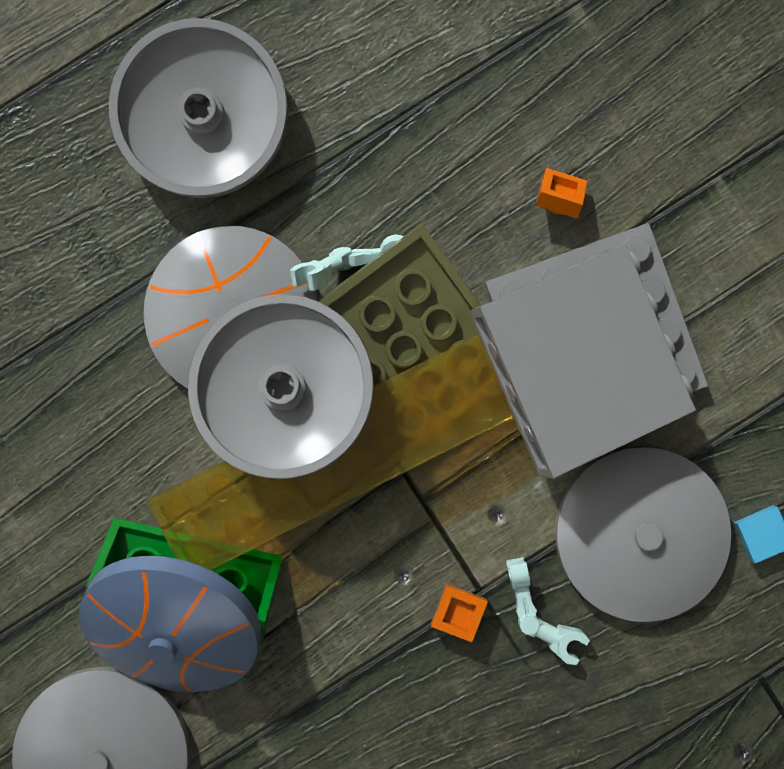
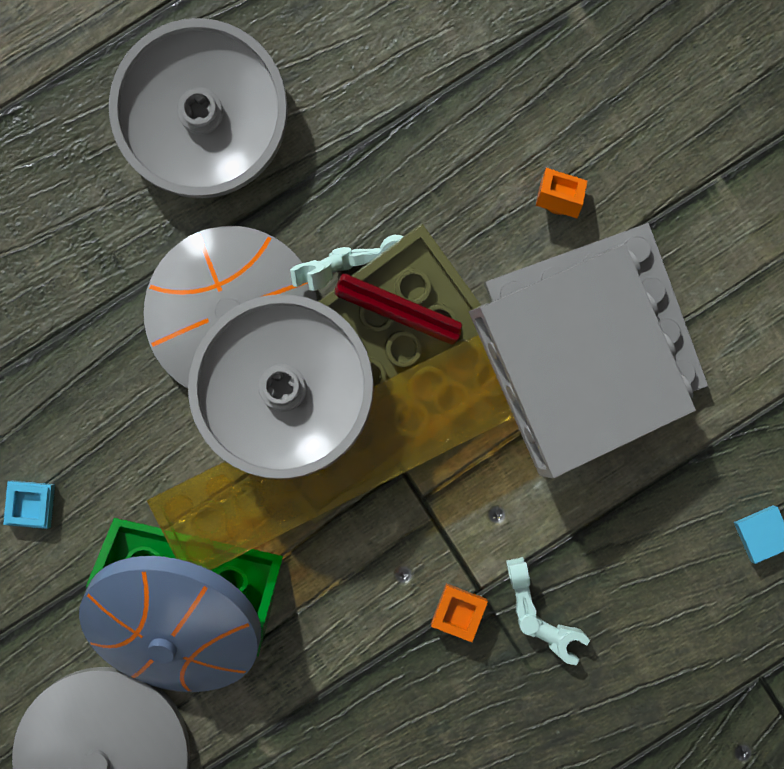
light grey dish [555,447,731,622] -> none
none -> medium azure tile [3,480,55,529]
none -> dark red axle [334,274,463,345]

